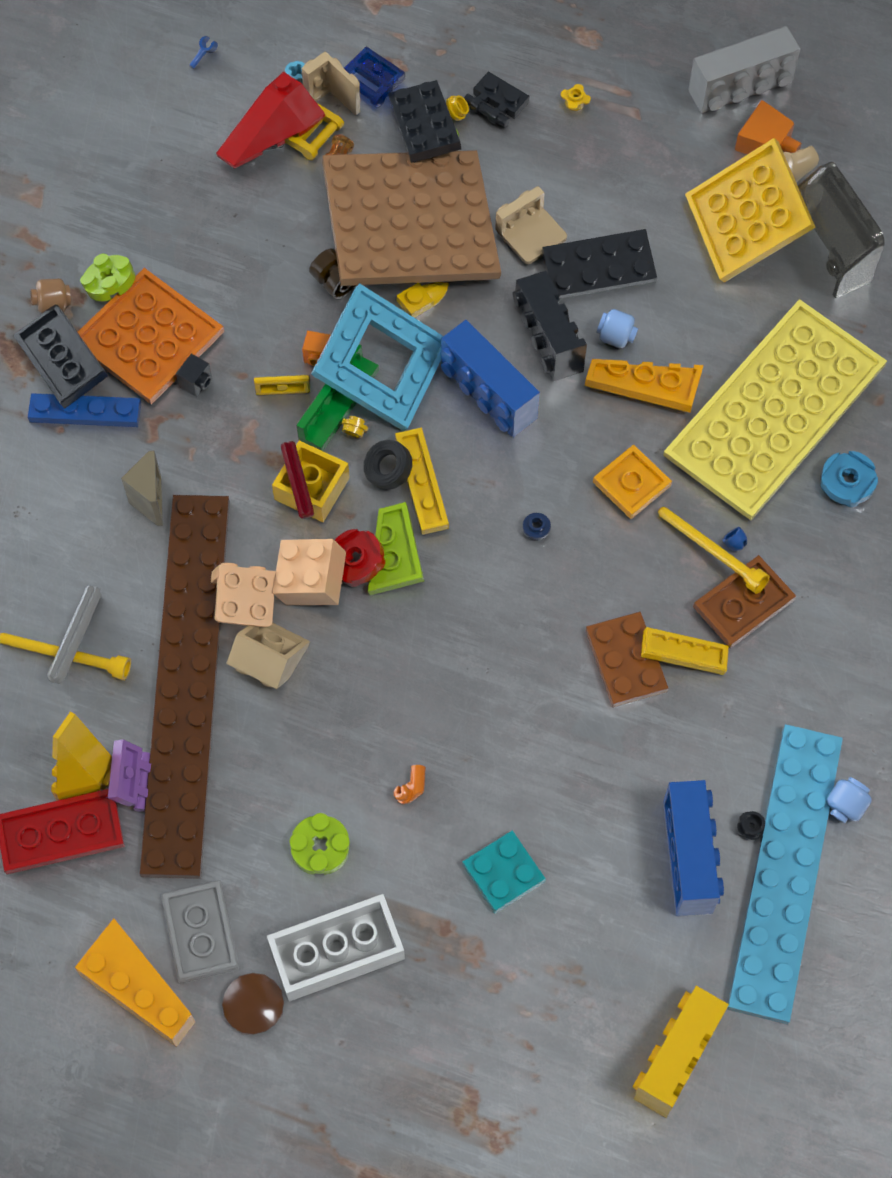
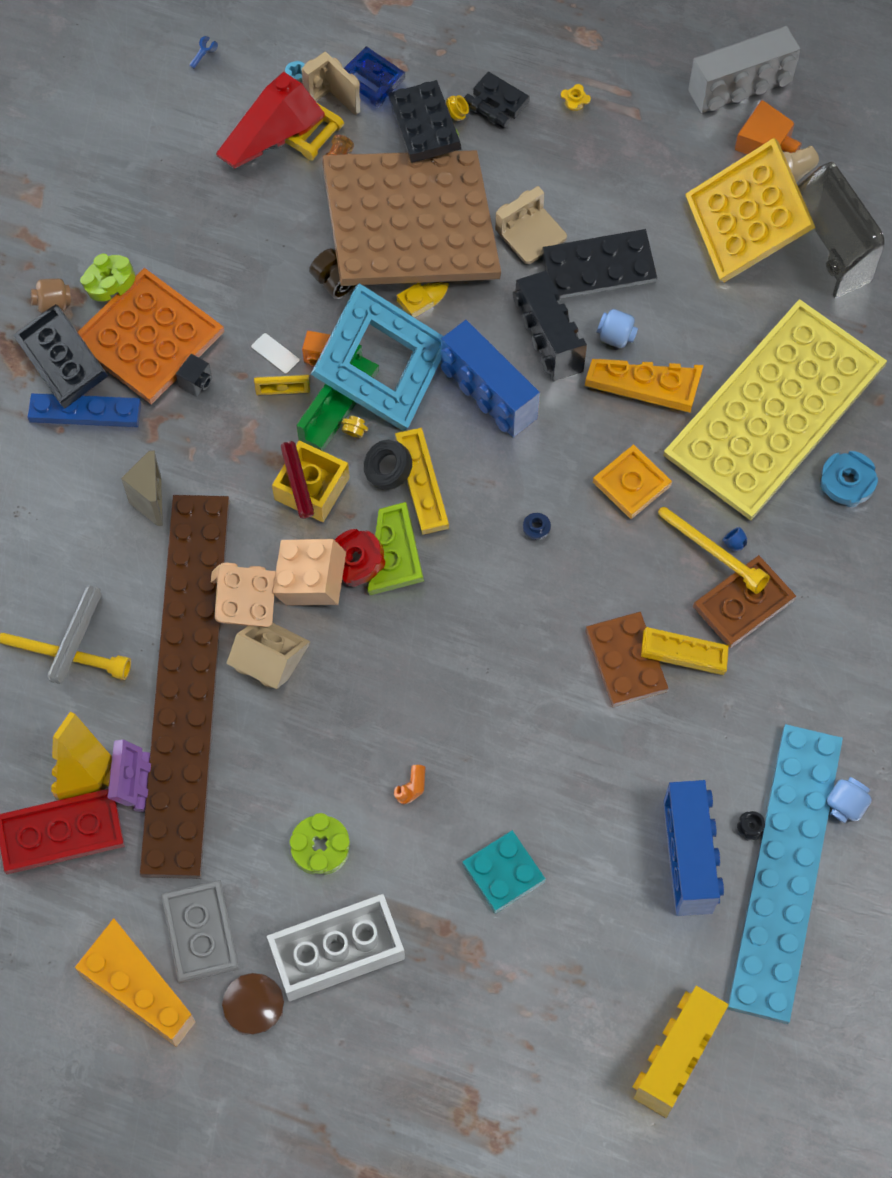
none -> white sticker [251,333,300,373]

